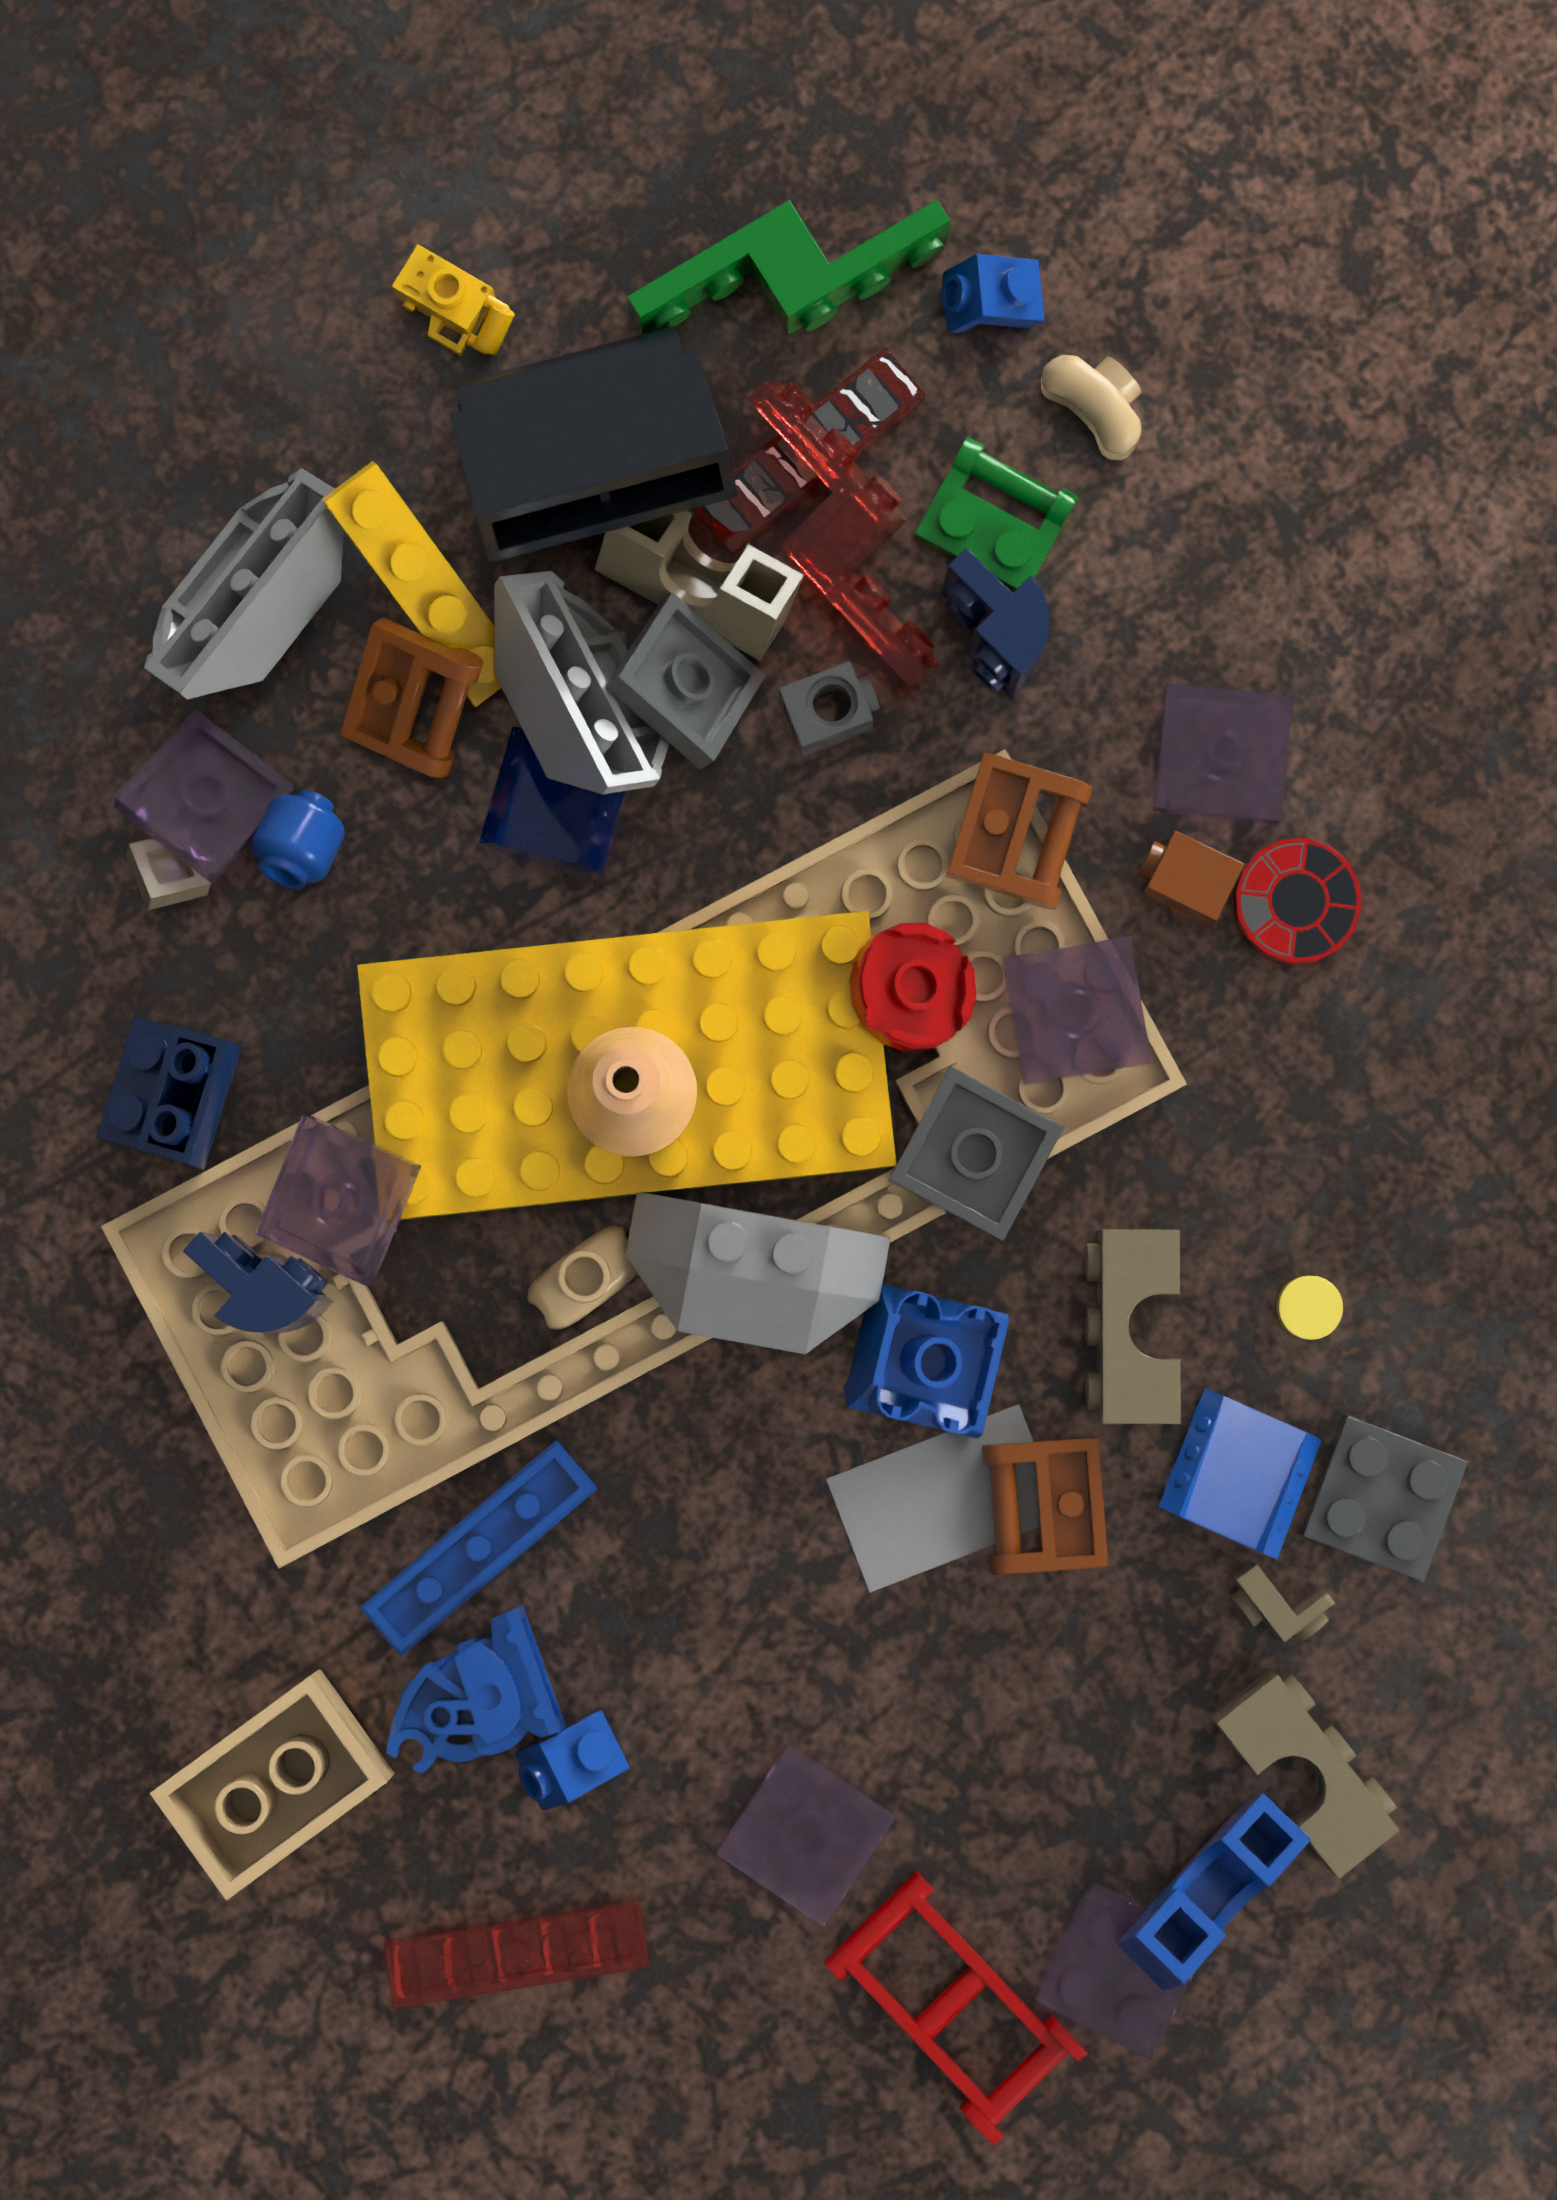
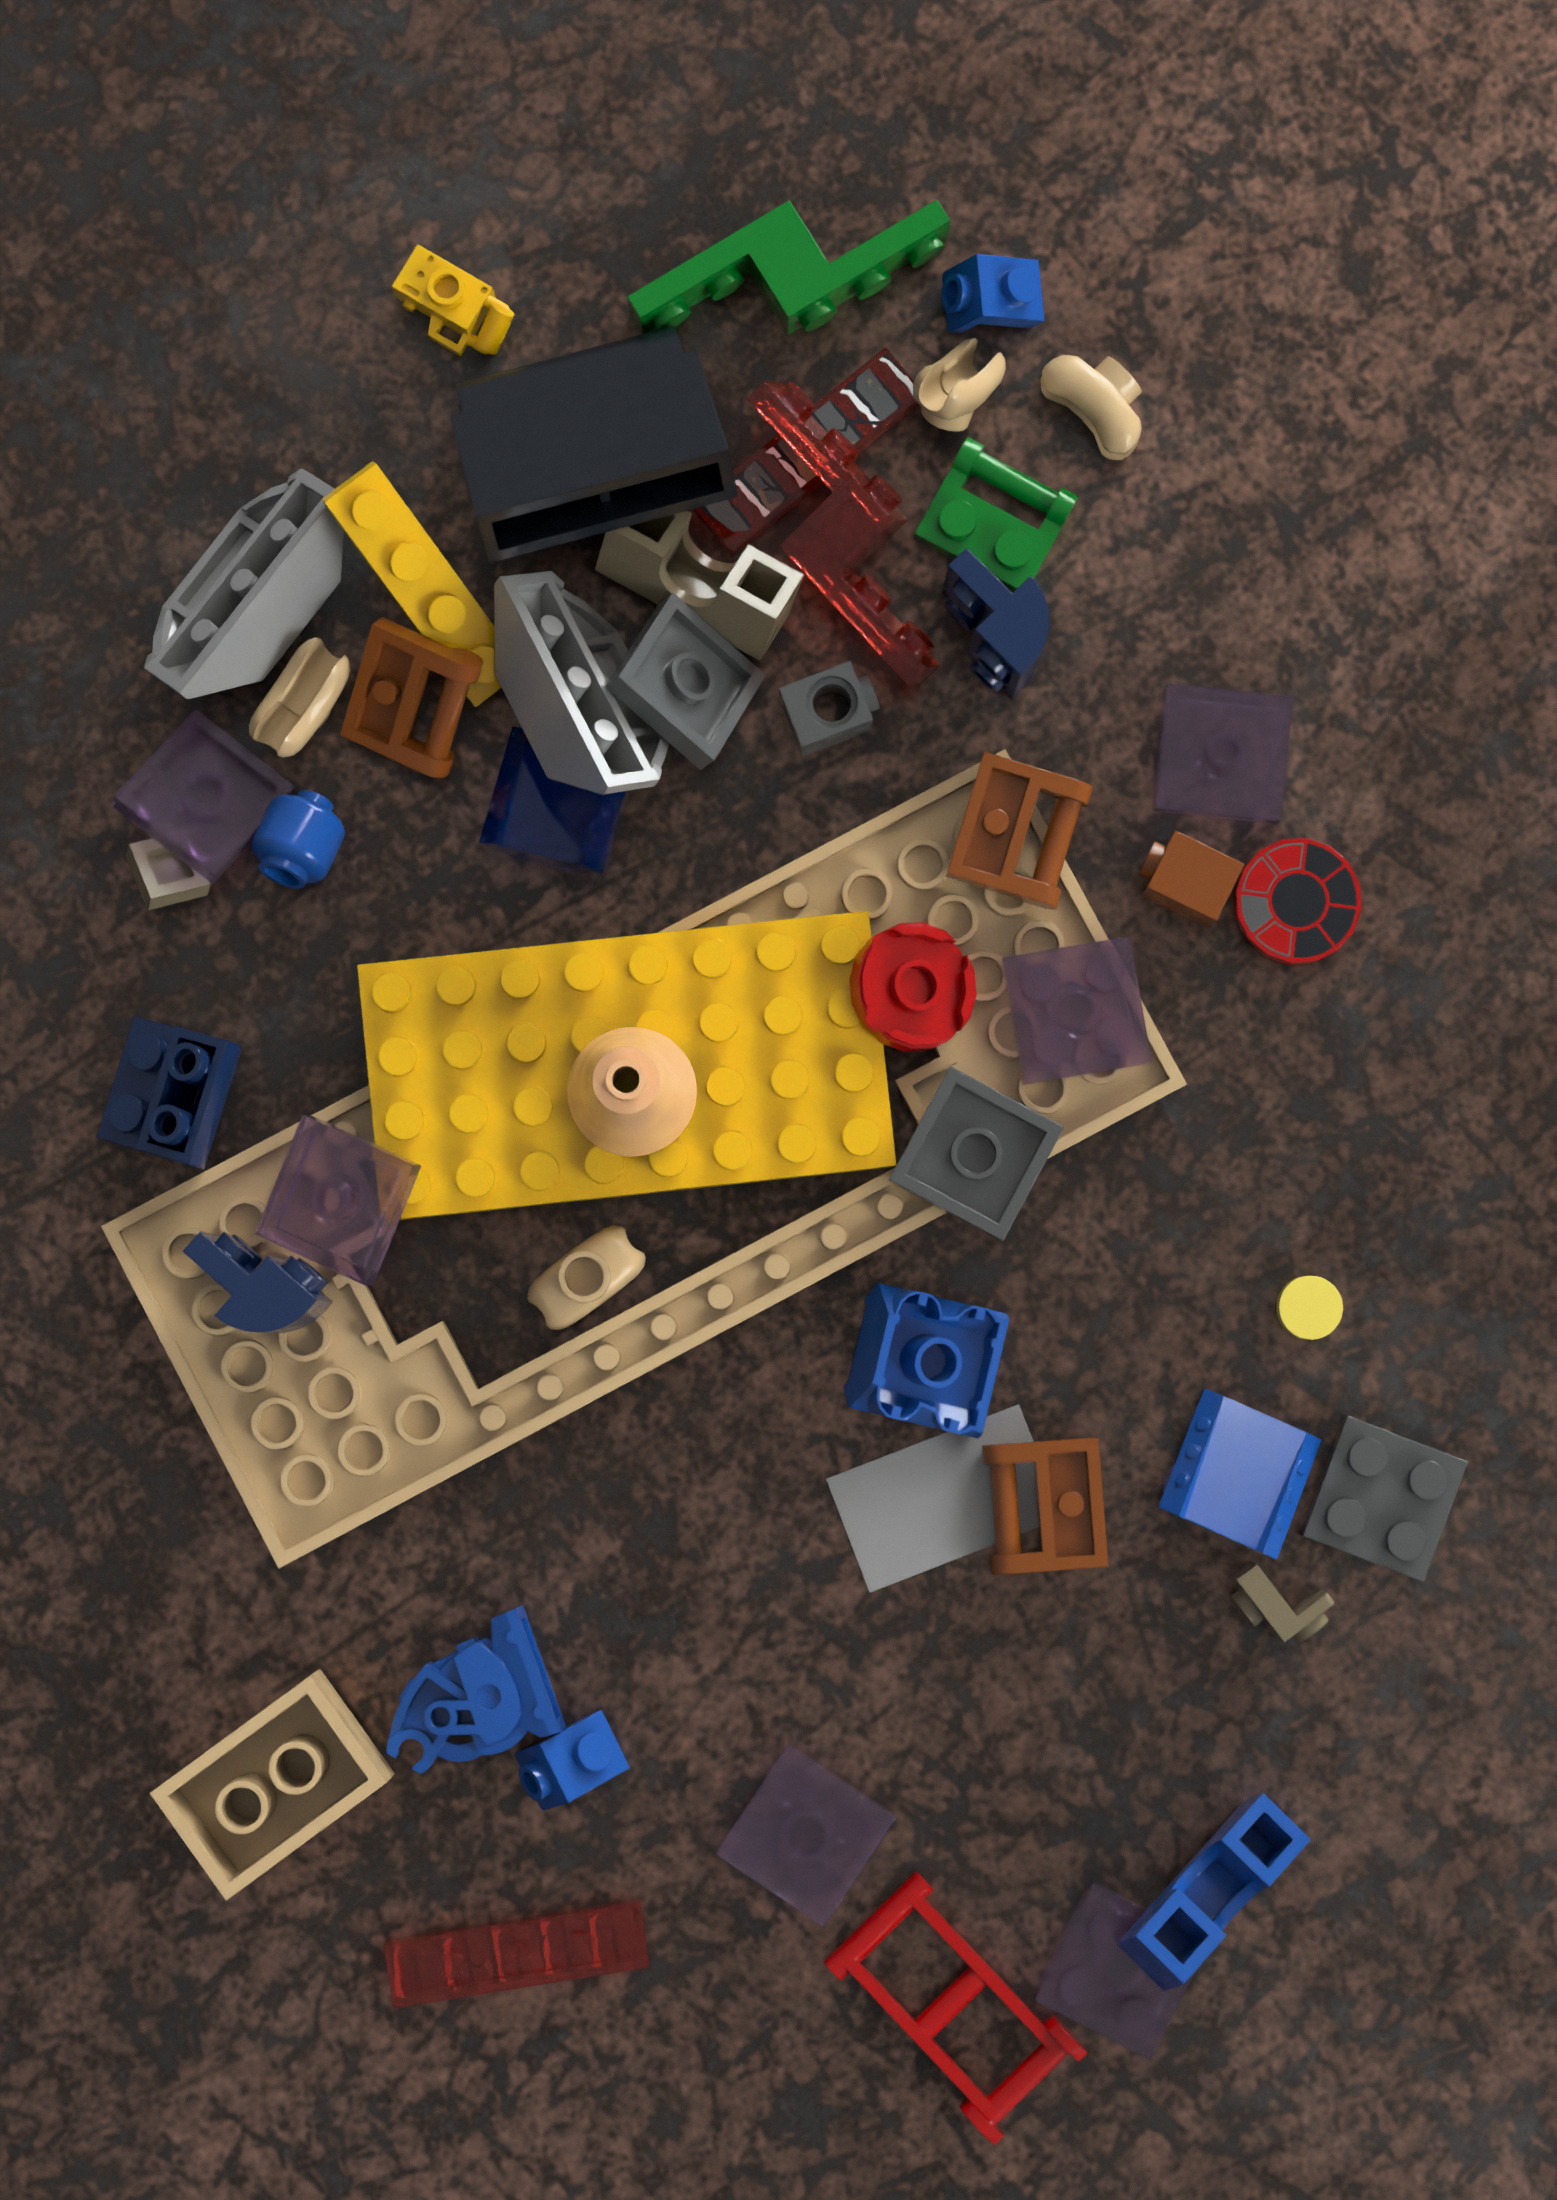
blue tile [360,1439,598,1657] -> none
light grey wedge [625,1192,891,1354] -> none
dark tan arch [1085,1229,1181,1424] -> none
dark tan arch [1209,1669,1400,1879] -> none
none -> tan piece [249,637,351,758]
none -> tan piece [913,338,1006,431]

